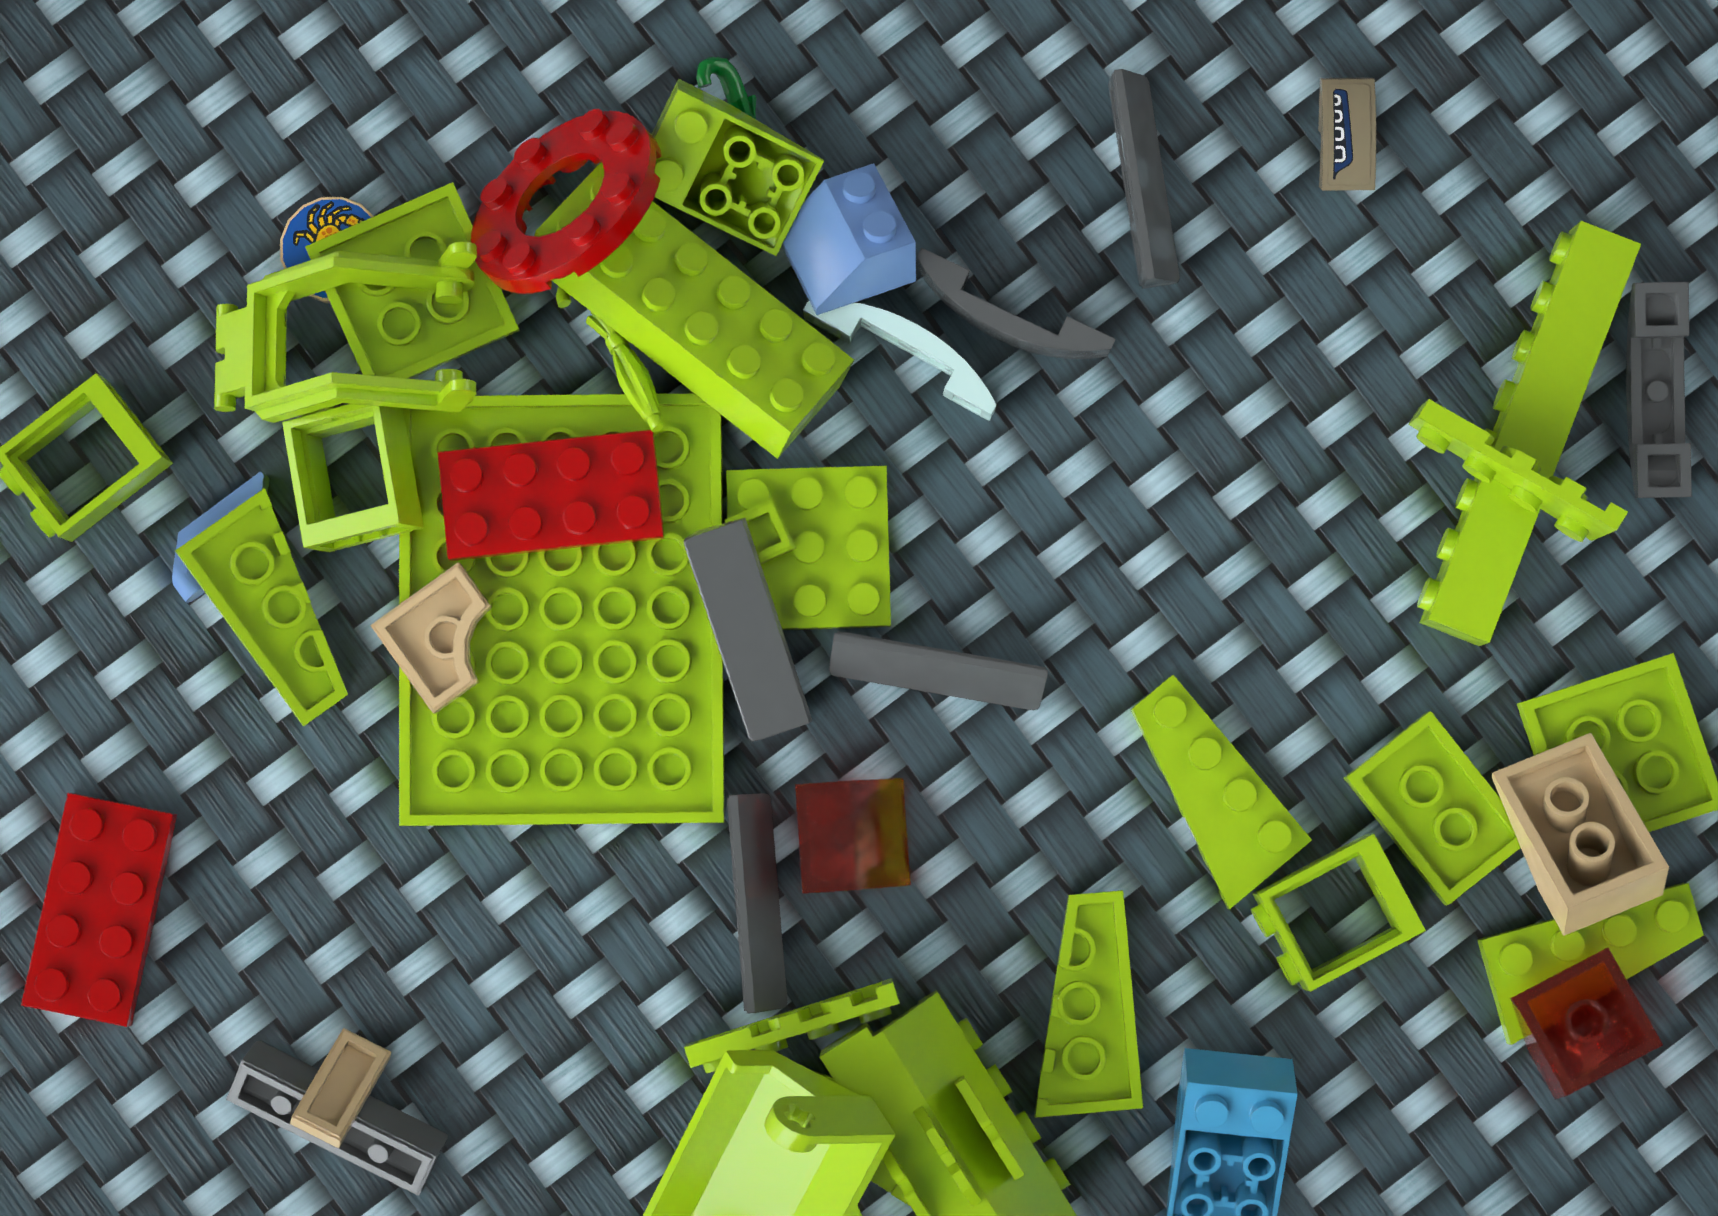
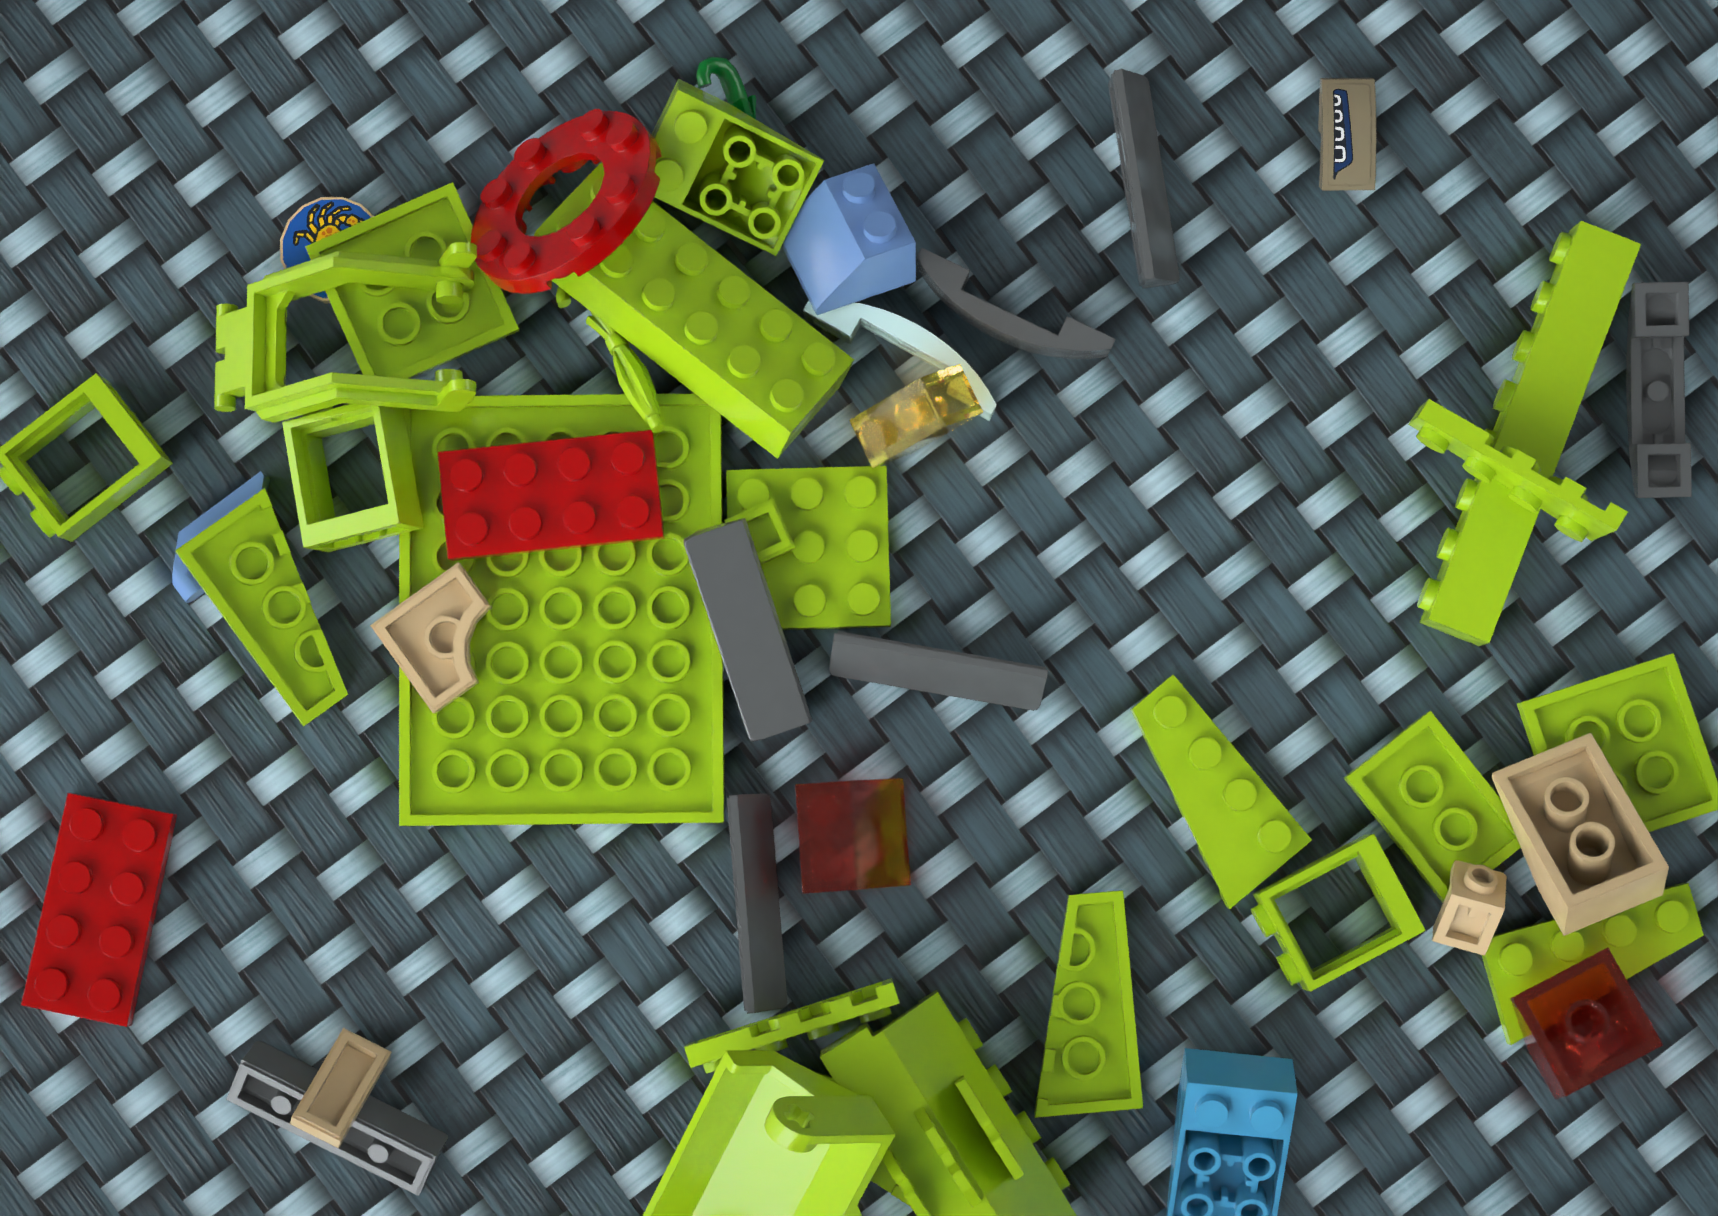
none -> clear yellow brick [849,364,983,468]
none -> tan bracket [1432,860,1507,956]

